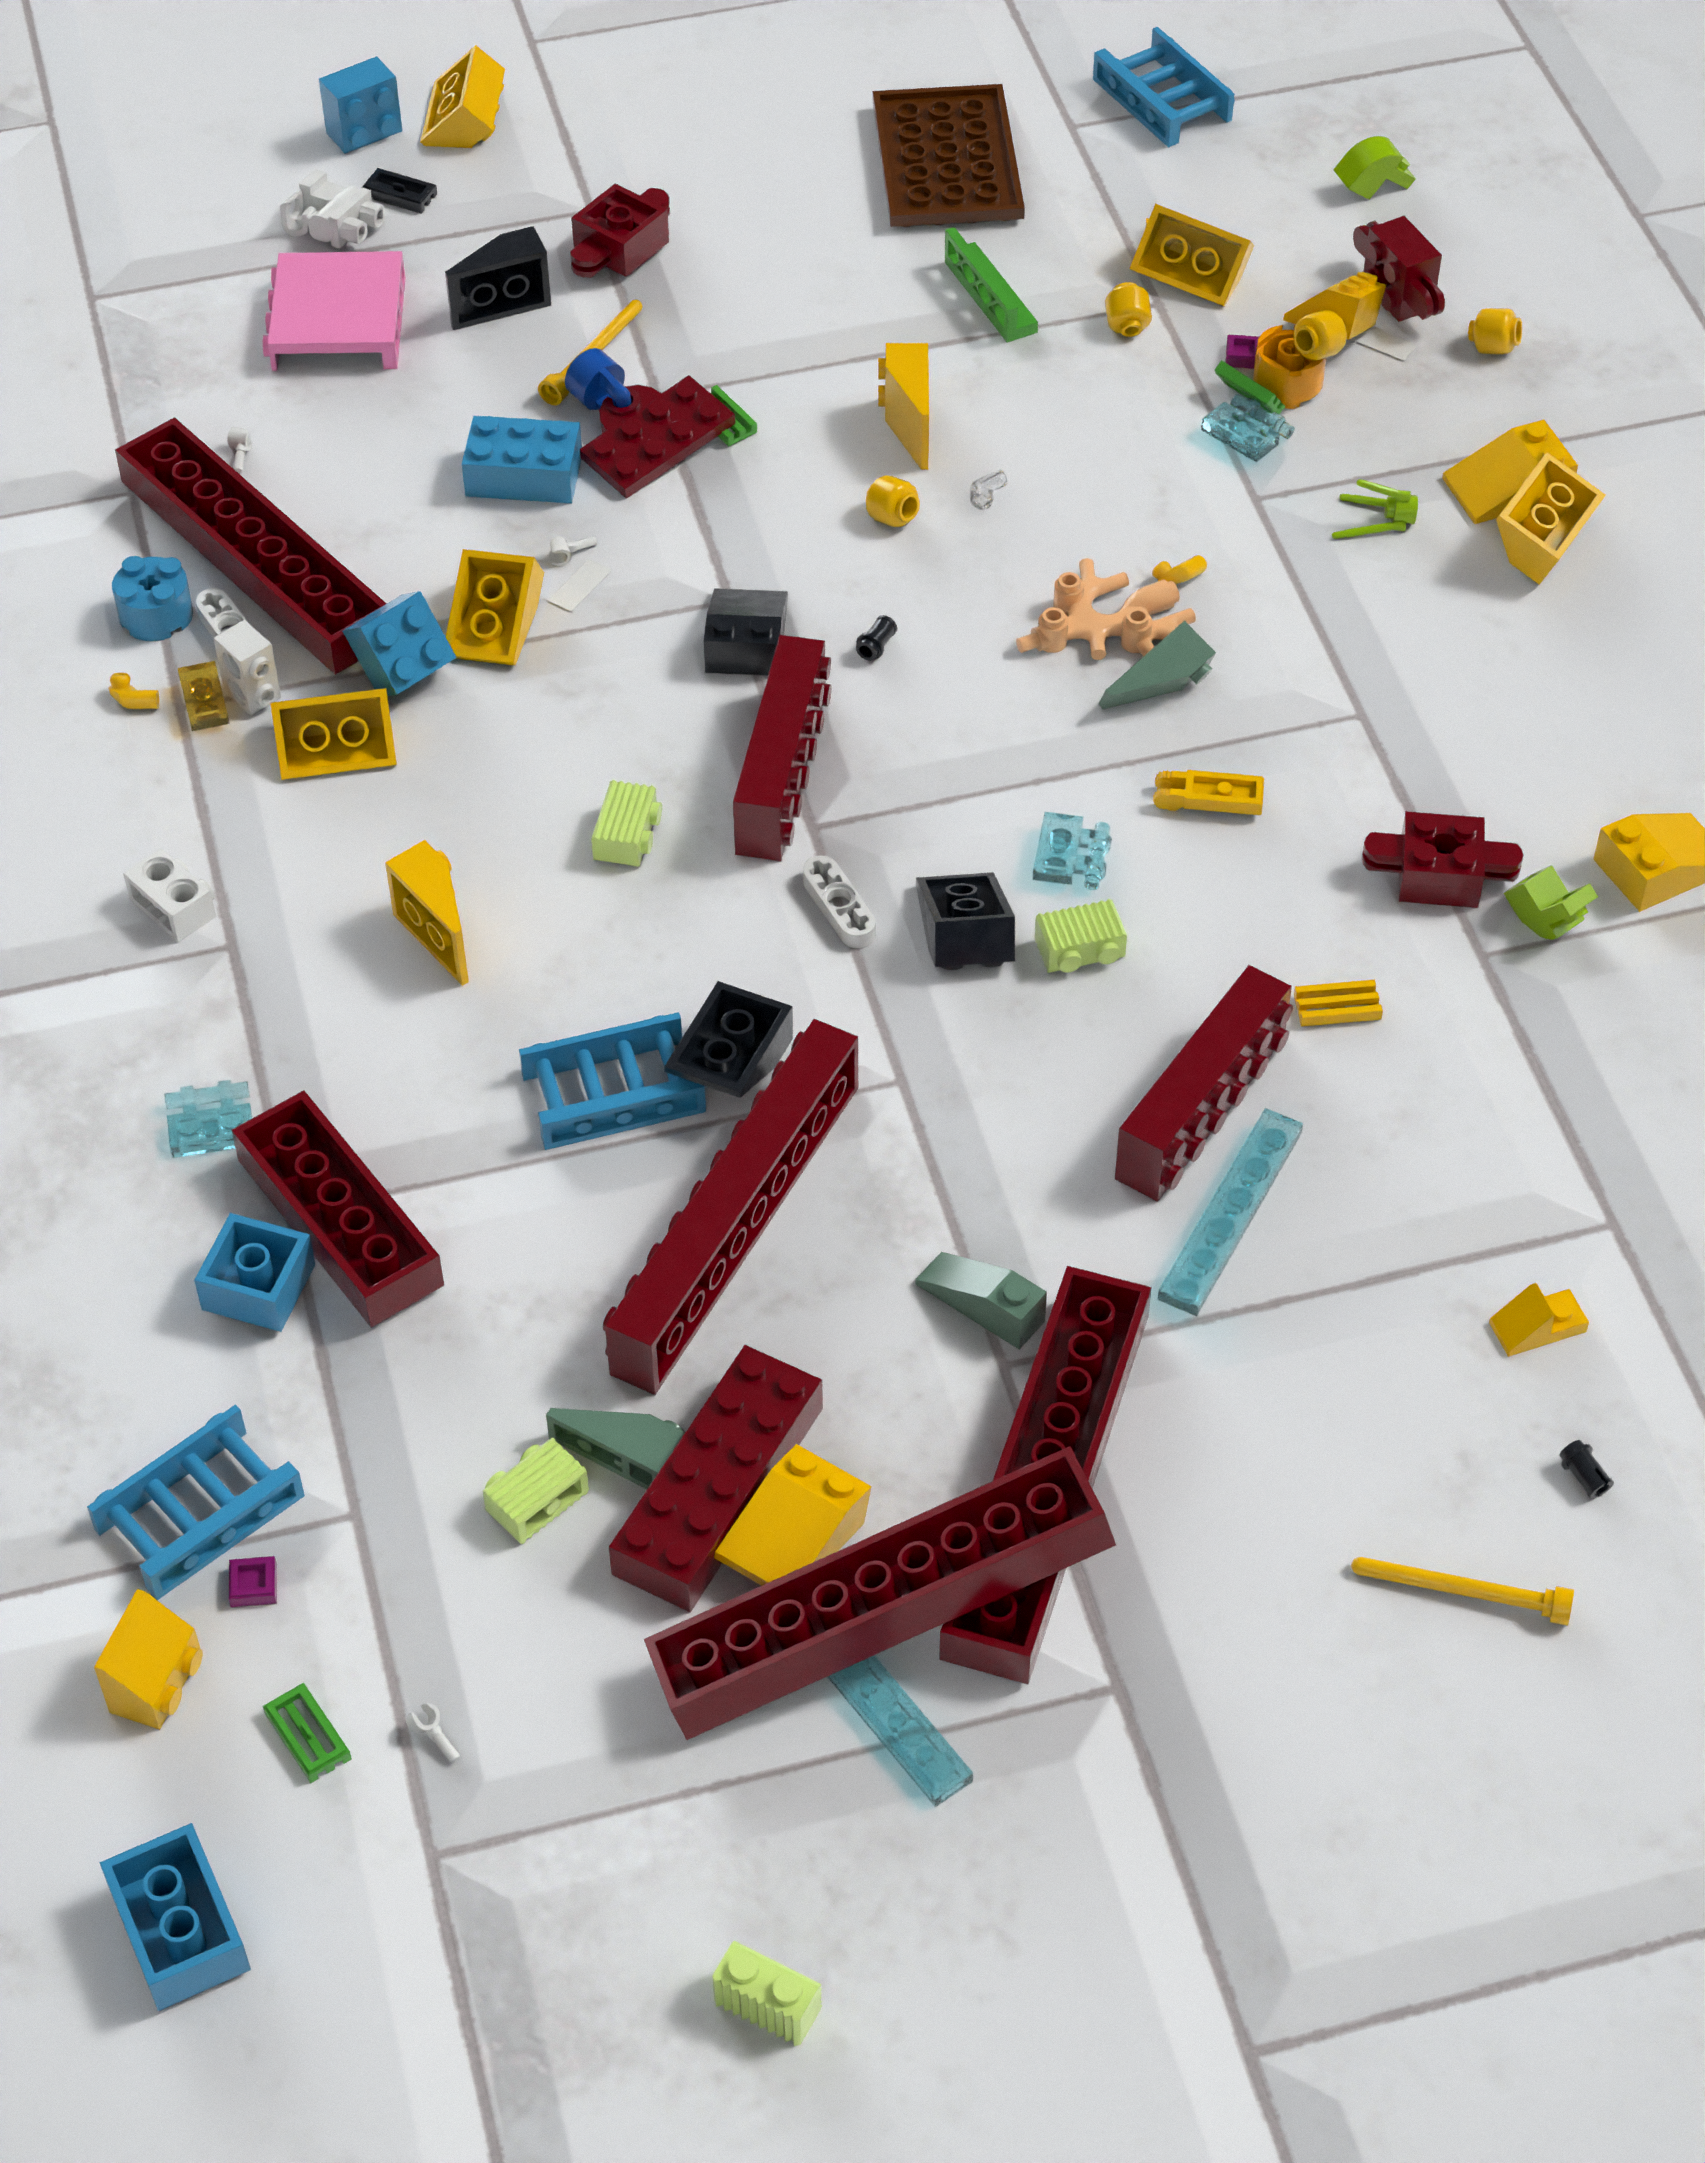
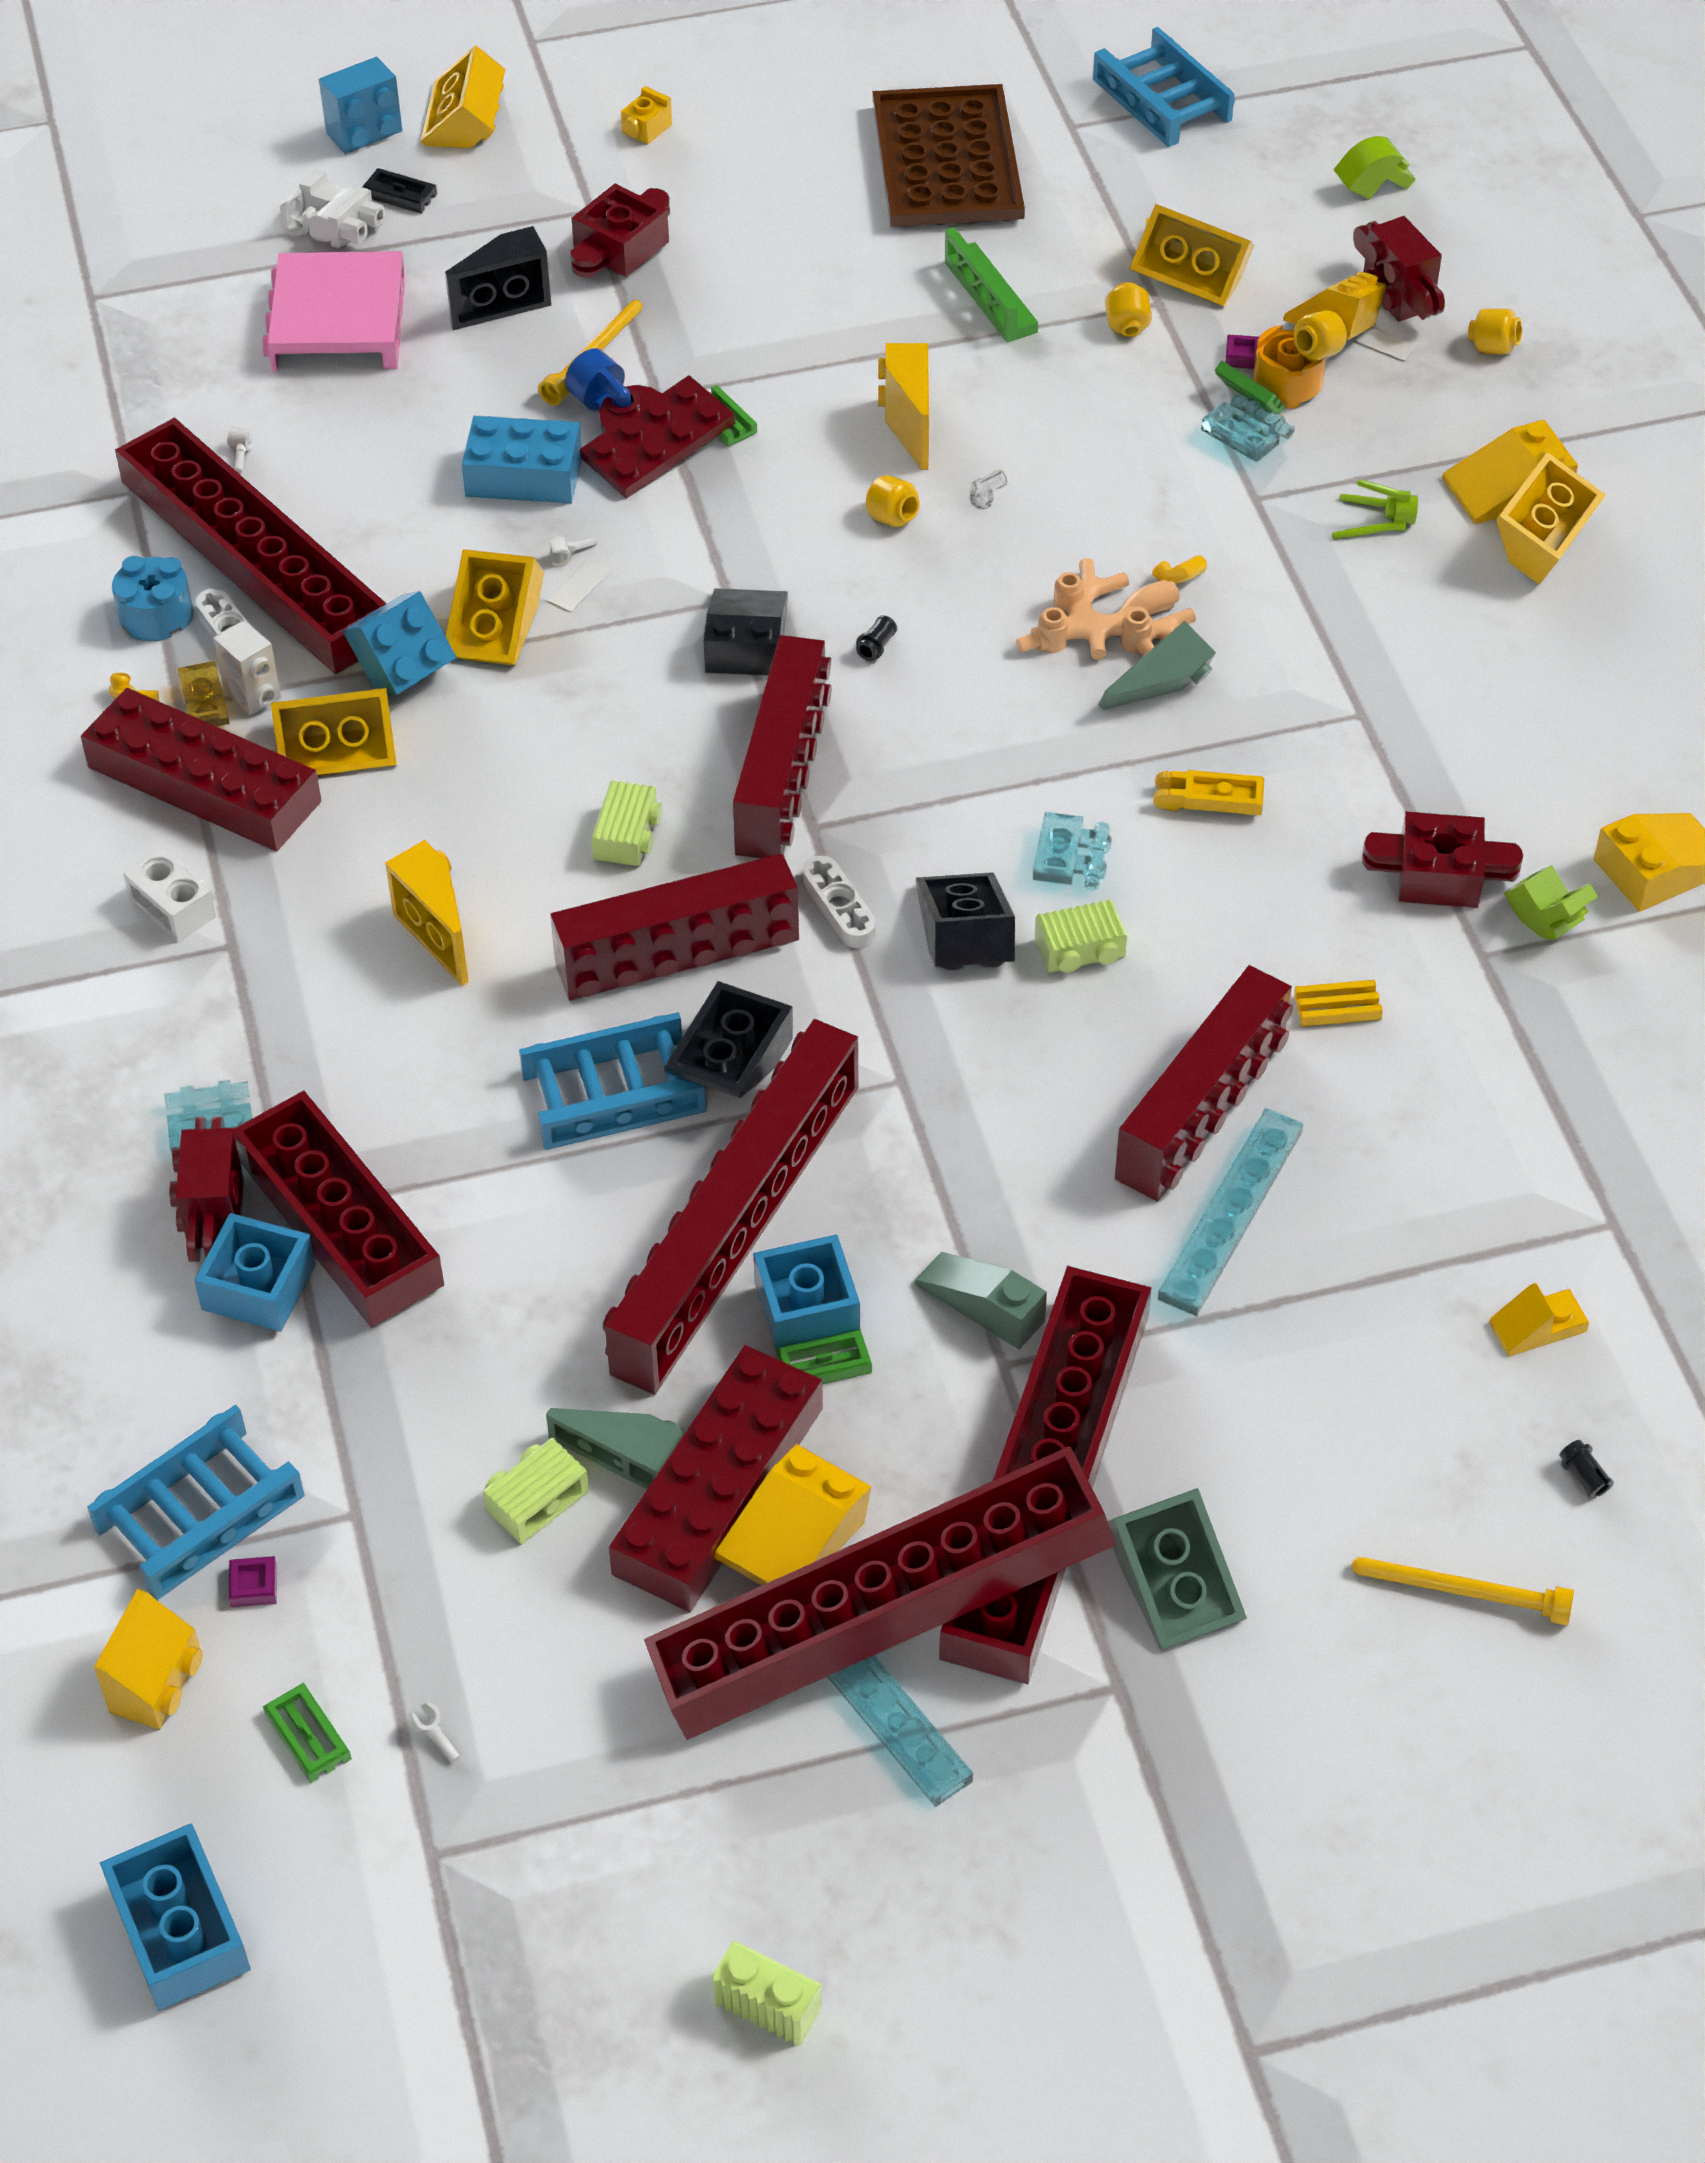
none -> dark red brick [80,687,322,852]
none -> dark red brick [169,1116,244,1262]
none -> dark red brick [550,853,799,1001]
none -> yellow brick [621,86,672,145]
none -> dark azure brick [753,1234,860,1350]
none -> bright green tile [776,1329,872,1384]
none -> sand green slope [1108,1488,1247,1650]

